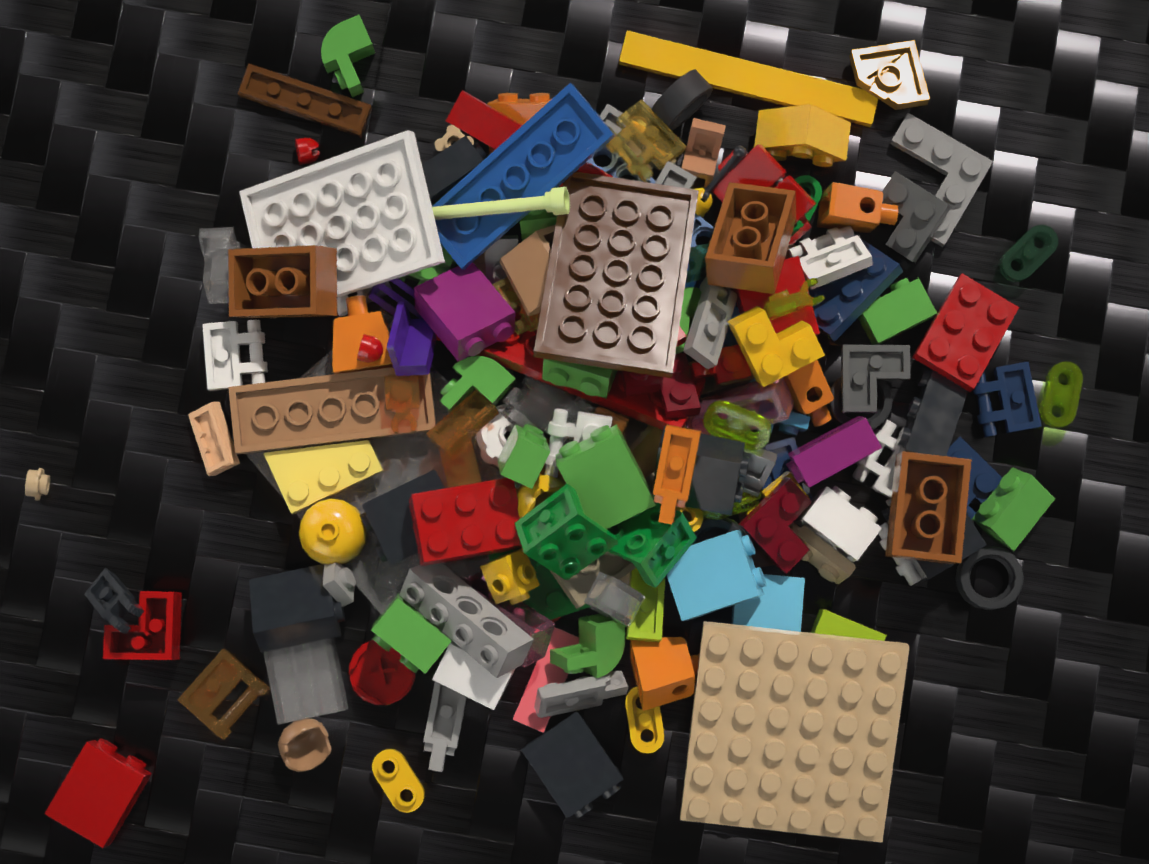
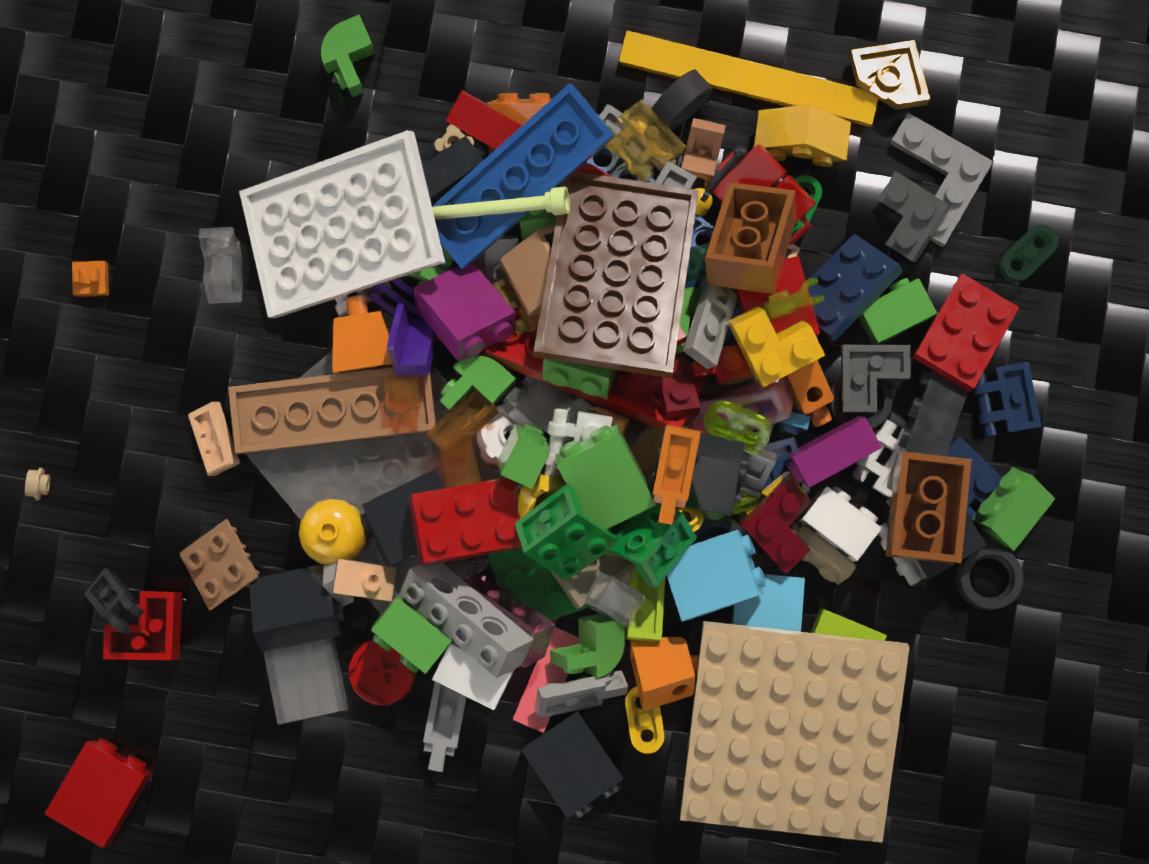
clear orange plate [178,649,269,739] -> none
white plate [203,320,268,391] -> none
dark orange brick [228,245,337,318] -> none
reddish brown tile [238,64,372,138] -> none
light yellow wing [263,440,384,514] -> none
medium nougat hair [278,718,332,772] -> none
red hinge [295,138,320,165] -> none
red hinge [357,334,383,363] -> none
yellow plate [372,749,425,813] -> none
yellow brick [480,548,540,605] -> none
white plate [788,225,873,290] -> none
orange torso [817,182,898,233] -> none
clear neon green plate [1040,362,1083,428] -> none
none -> orange tile [72,261,109,297]
none -> medium nougat hinge [179,519,260,611]
none -> light nougat plate [333,559,397,601]

